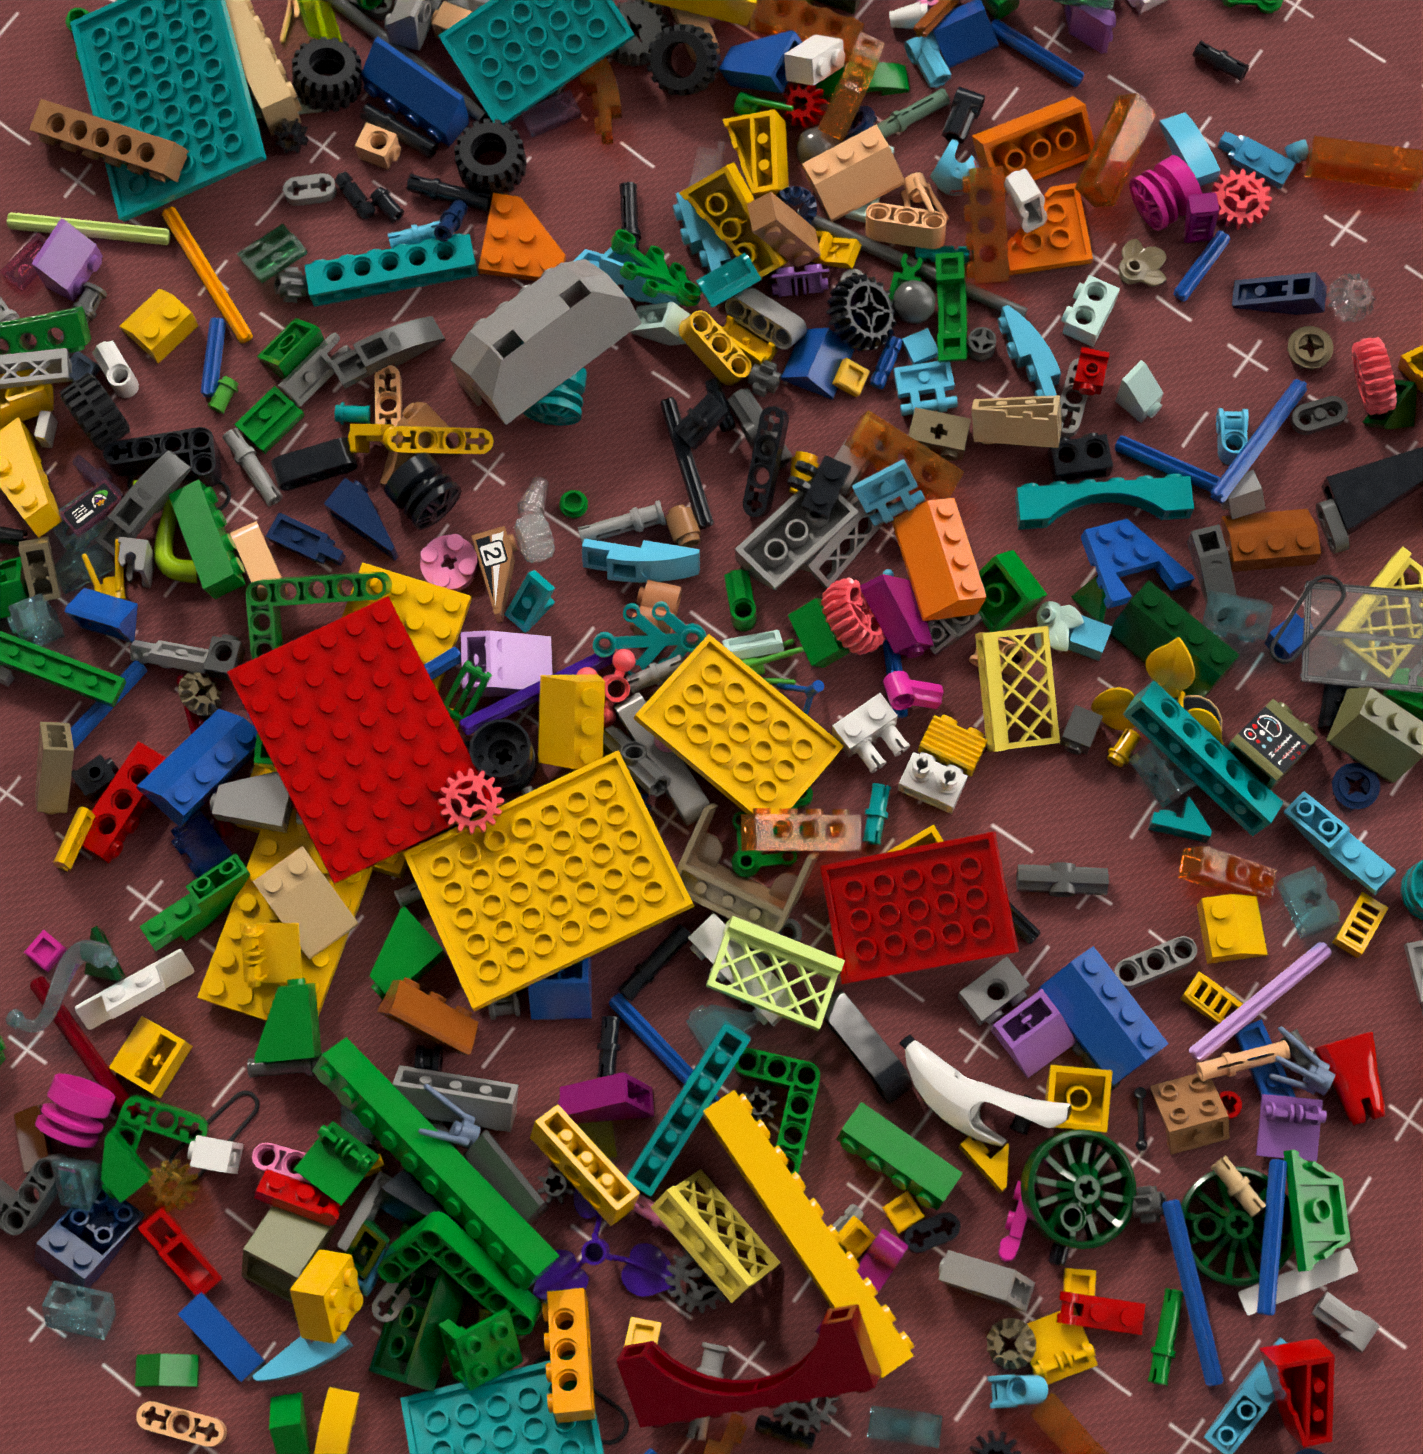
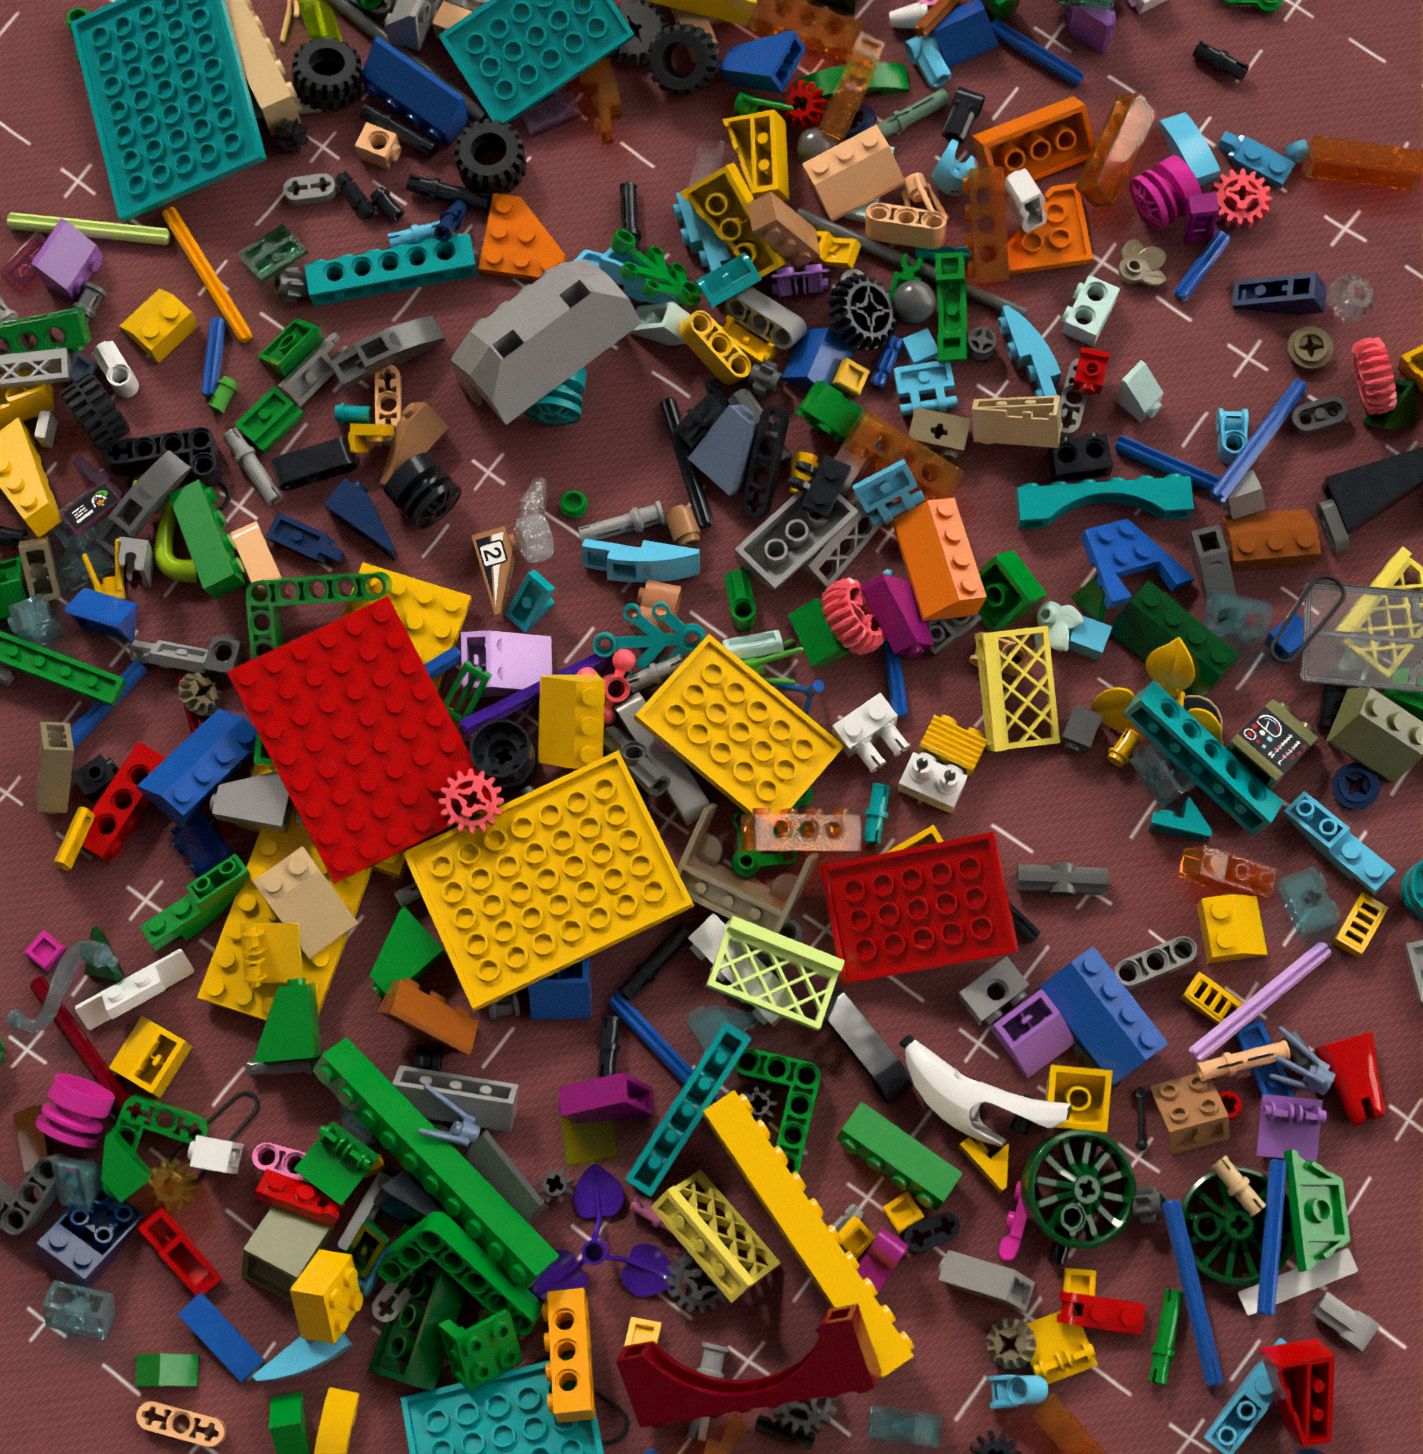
medium nougat brick [29,99,189,183] -> none
yellow beam [383,426,494,454] -> none
bright pink plate [420,534,479,592] -> none
yellow brick [530,1104,640,1226] -> none
dark blue gear [776,186,817,223] -> none
white brick [784,34,845,86] -> none
dark pink piece [883,671,944,710] -> none
none -> sand blue slope [688,404,759,496]
none -> green brick [795,380,864,445]

